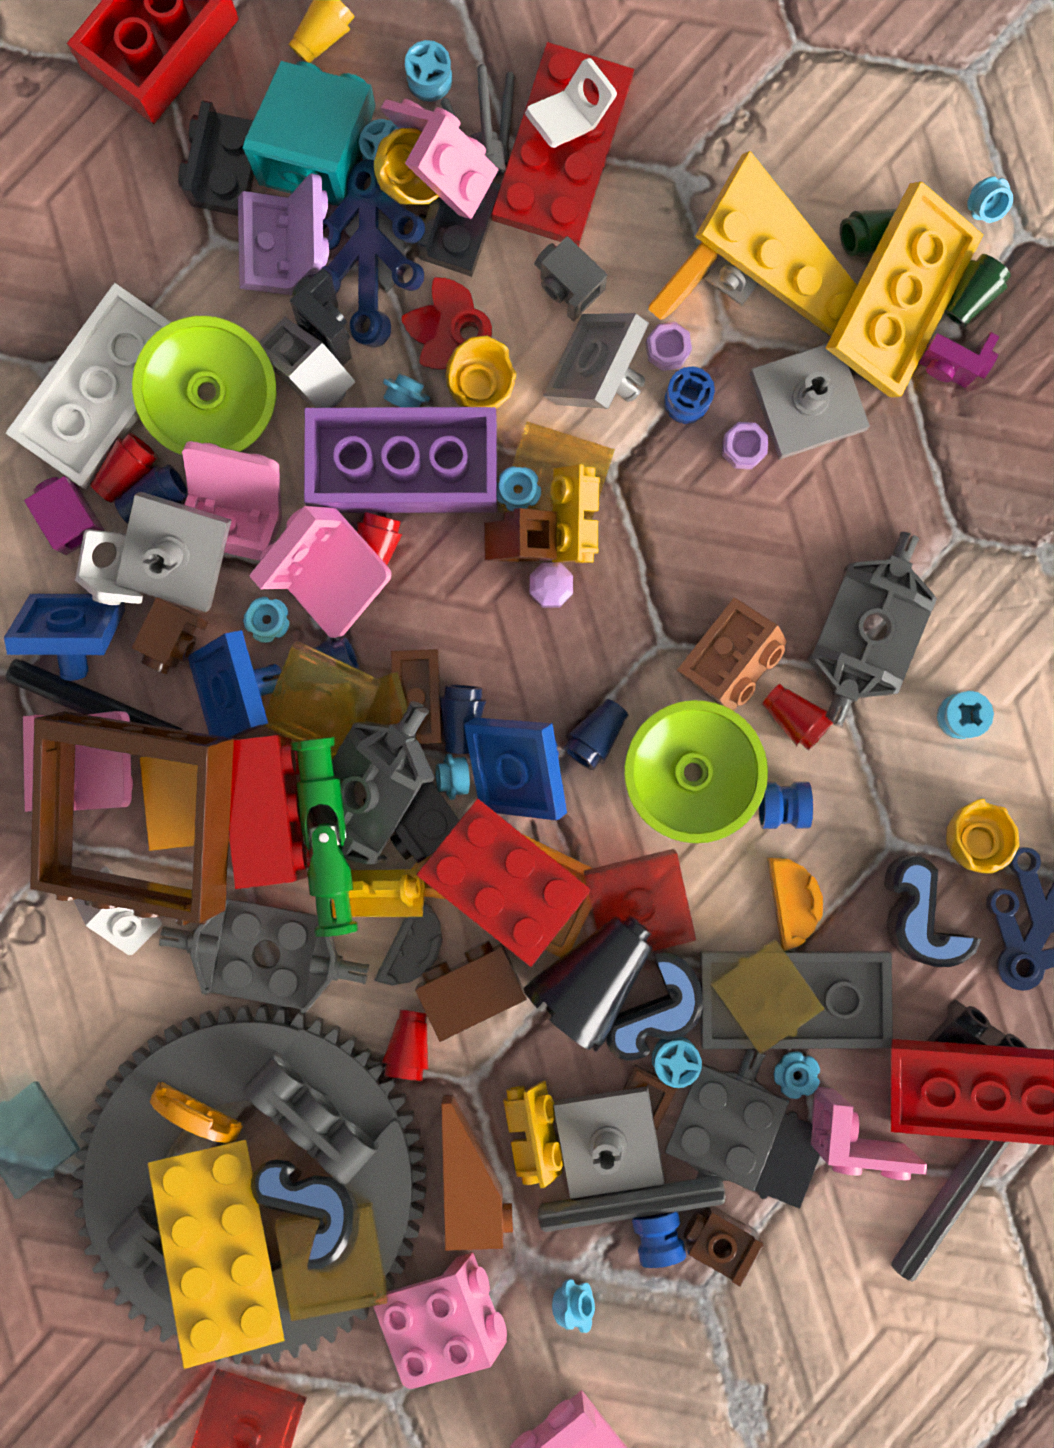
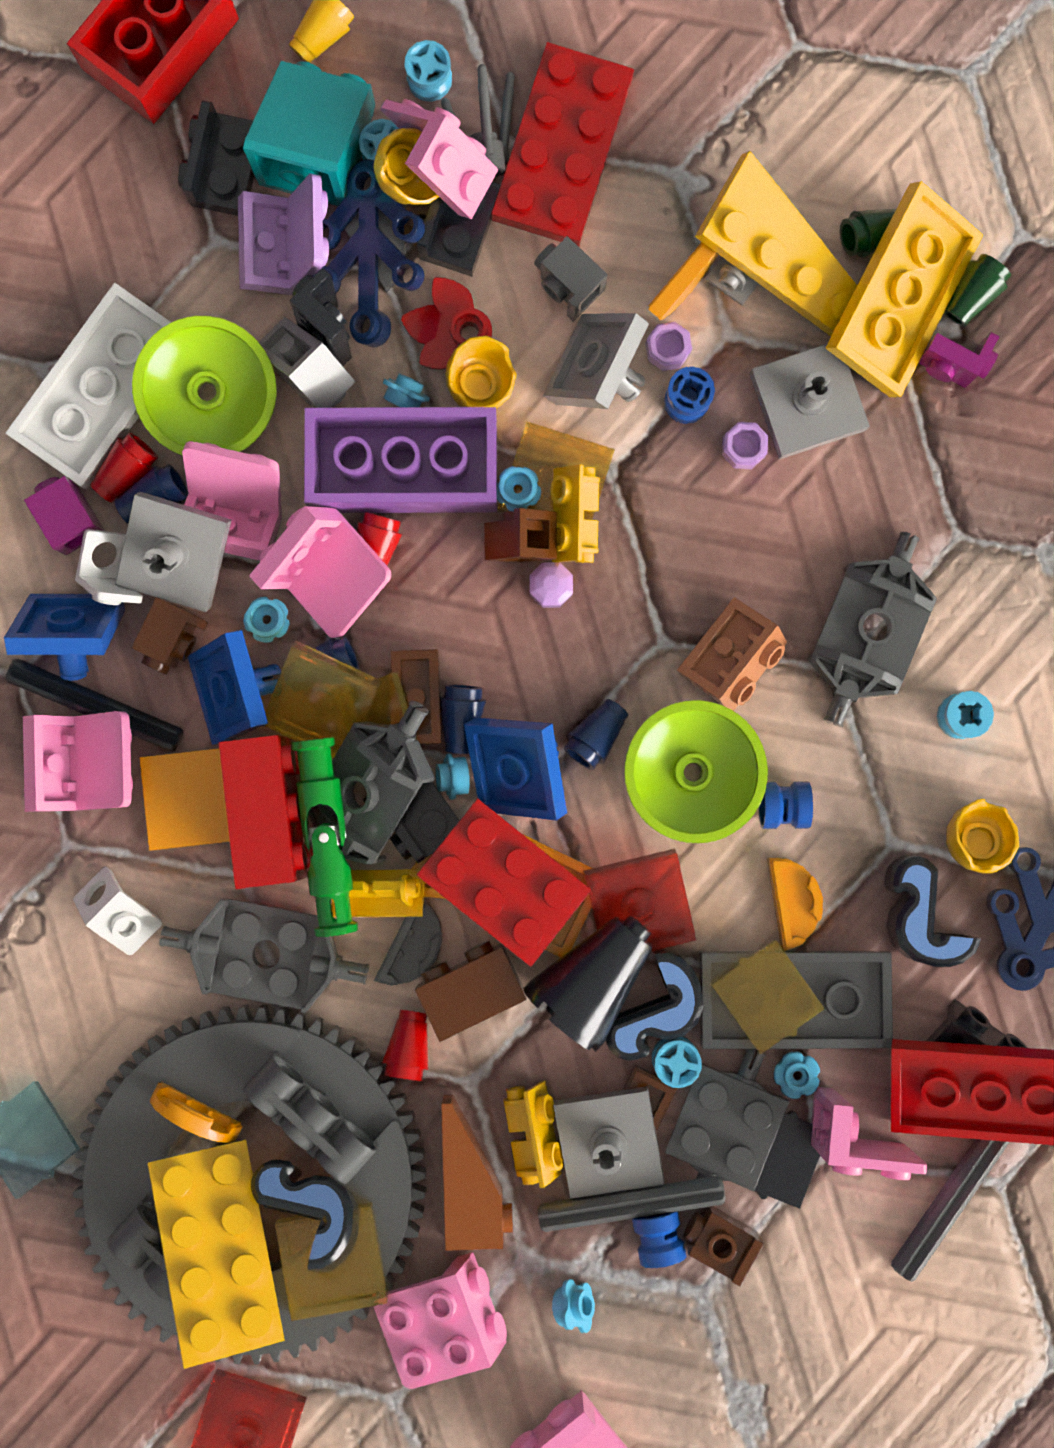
reddish brown window [30,711,234,926] -> none
white bracket [525,58,617,148] -> none
red cone [761,684,833,751] -> none
medium azure plate [967,176,1013,223] -> none

